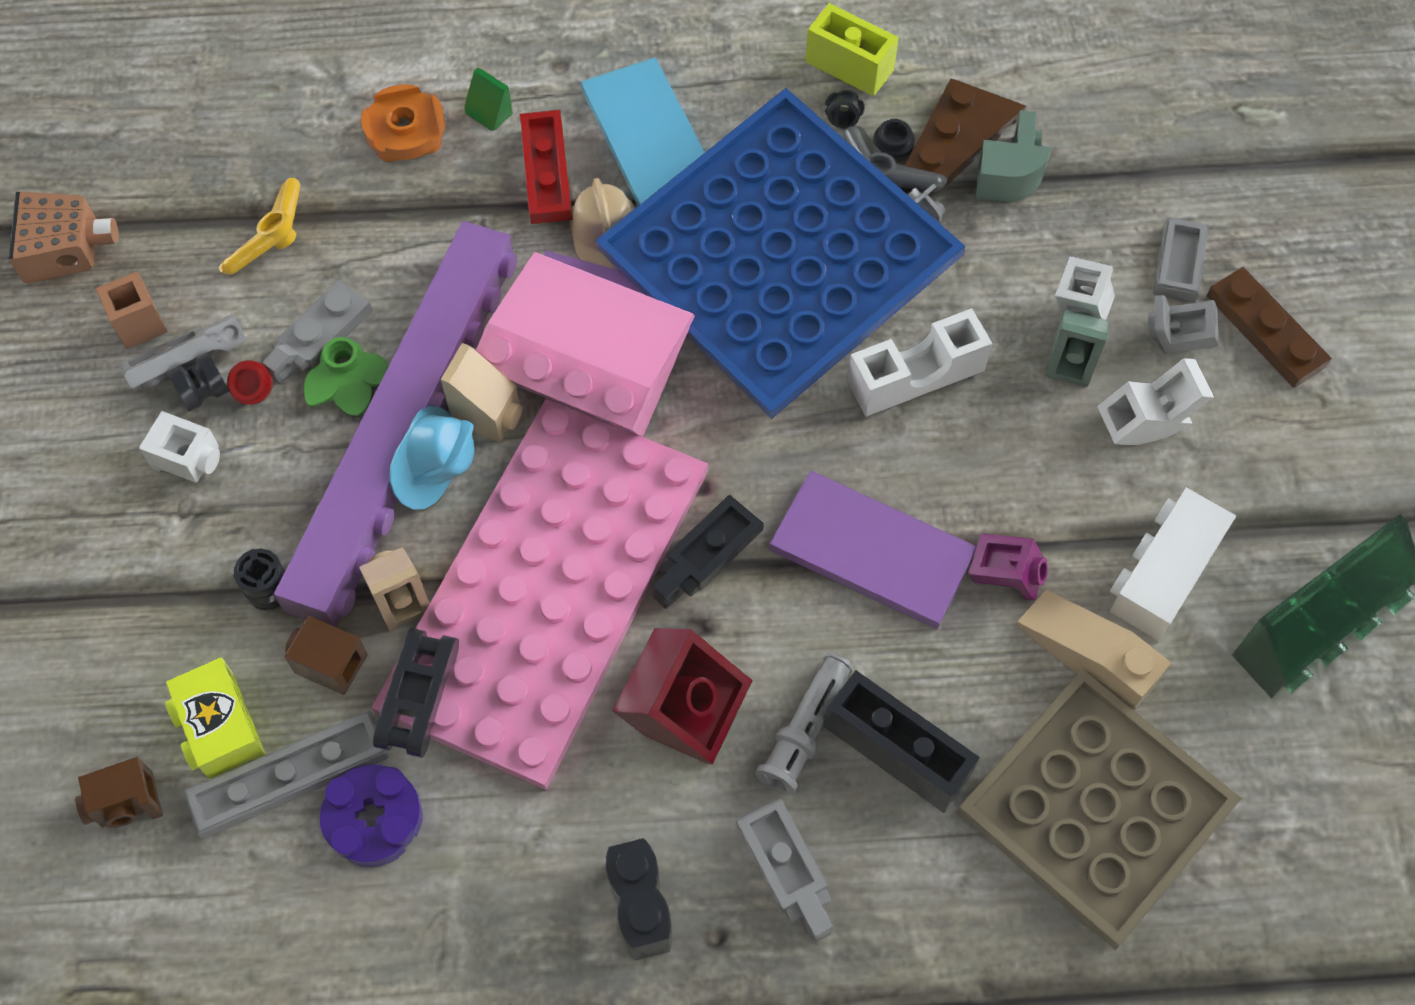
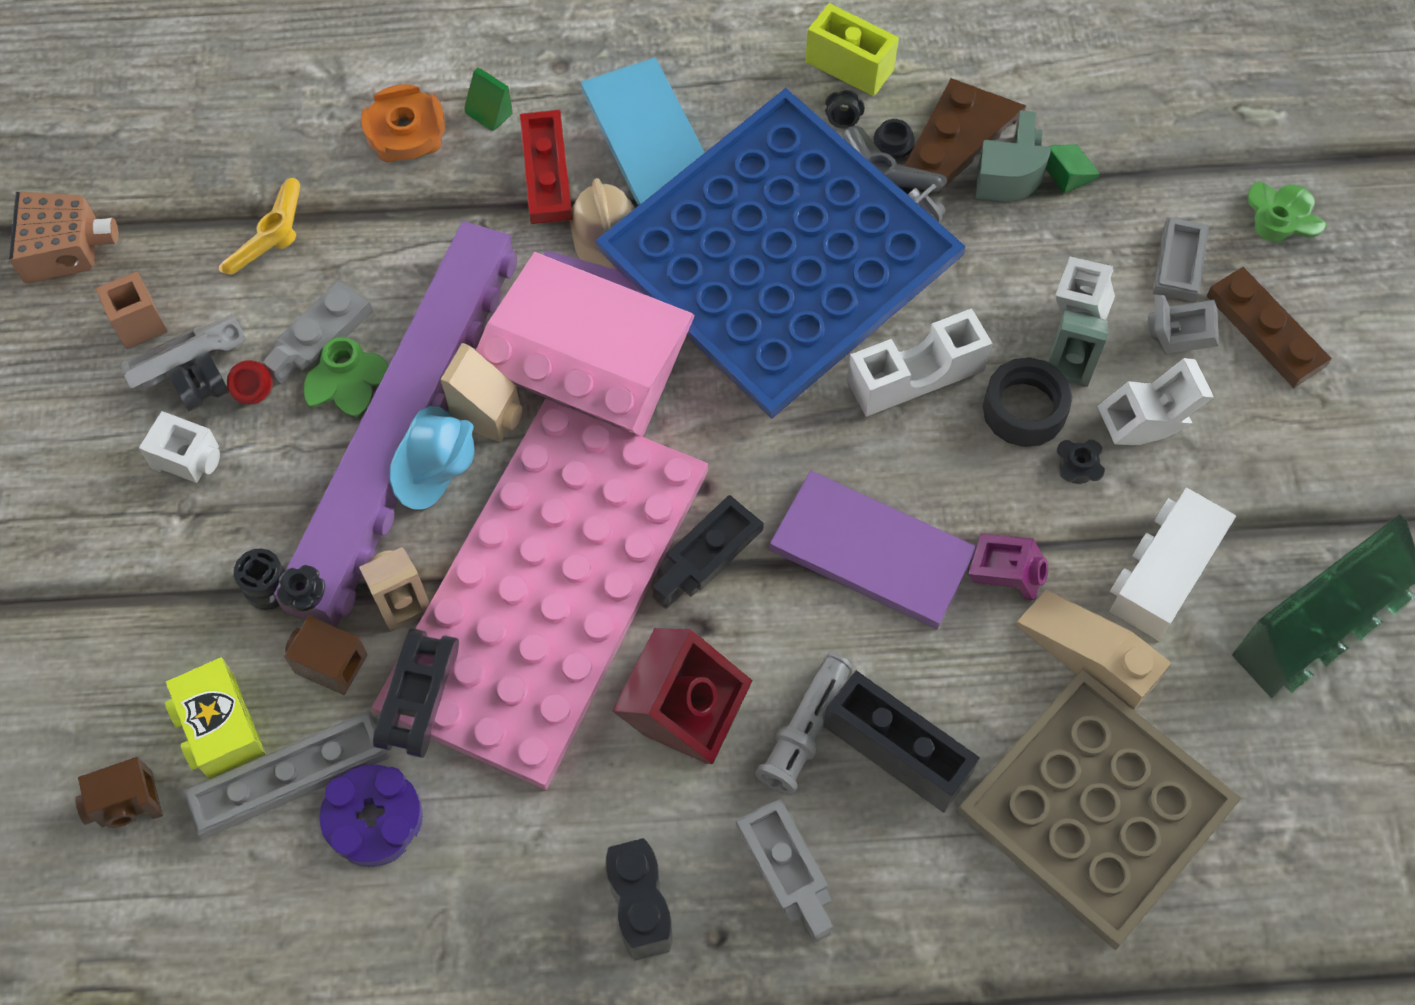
none -> black plate [277,565,325,611]
none -> black tyre [982,357,1073,447]
none -> green slope [1046,144,1100,194]
none -> black plate [1057,440,1105,484]
none -> bright green plate [1247,181,1327,242]

